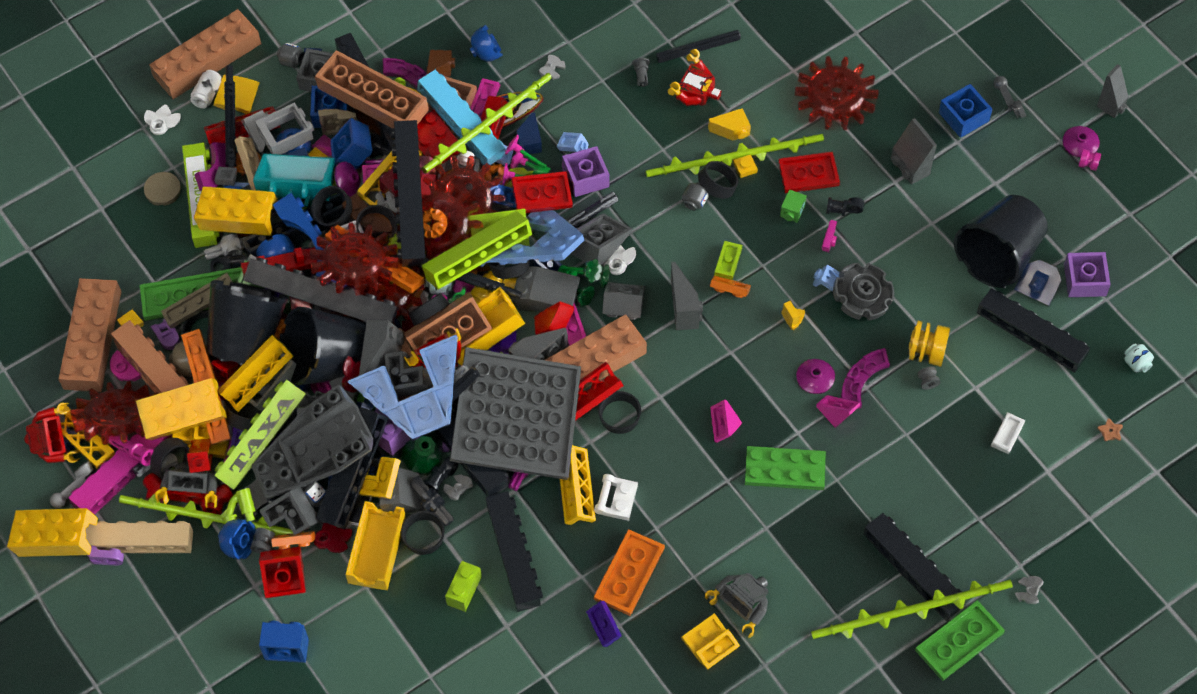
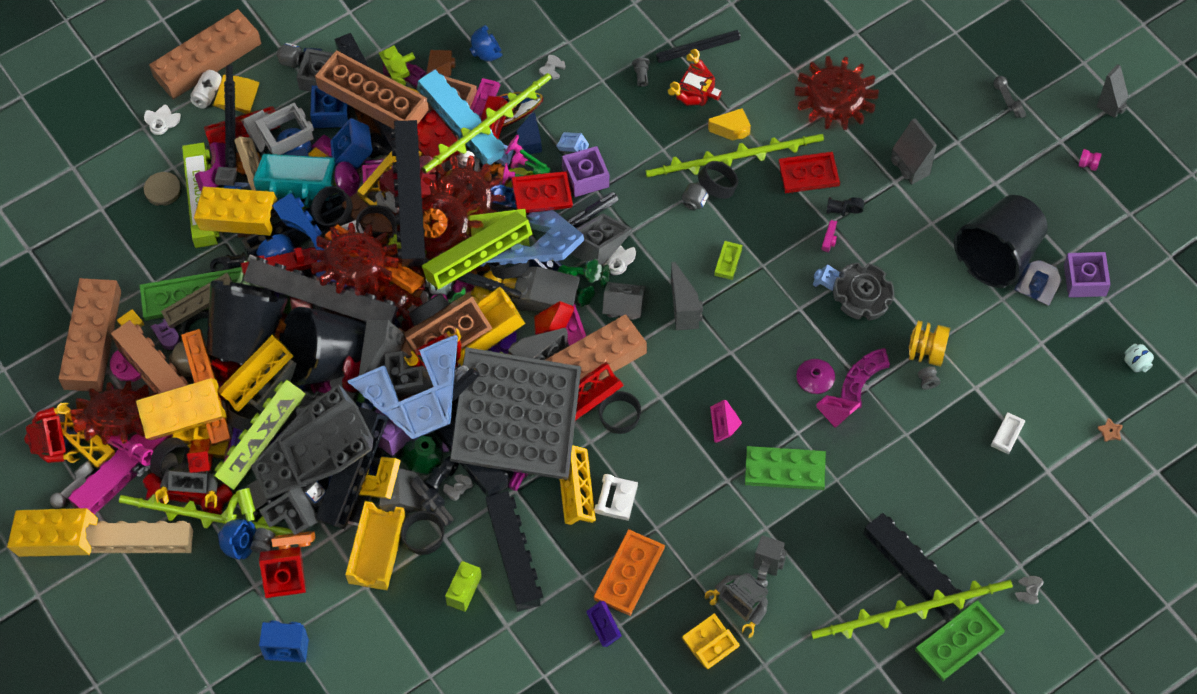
medium lavender plate [87,546,124,566] -> none
light grey axle [204,234,248,260] -> none
dark red plate [314,523,353,553] -> none
dark tan slope [318,109,357,136] -> none
orange plate [710,275,751,298] -> none
yellow plate [733,154,758,178] -> none
bright green brick [780,189,807,223] -> none
yellow tile [781,301,805,330] -> none
blue brick [938,84,992,138] -> none
black brick [977,288,1090,373] -> none
magenta dish [1063,126,1100,158] -> none
none -> lime plate [379,45,415,80]
none -> dark grey brick [753,535,787,580]

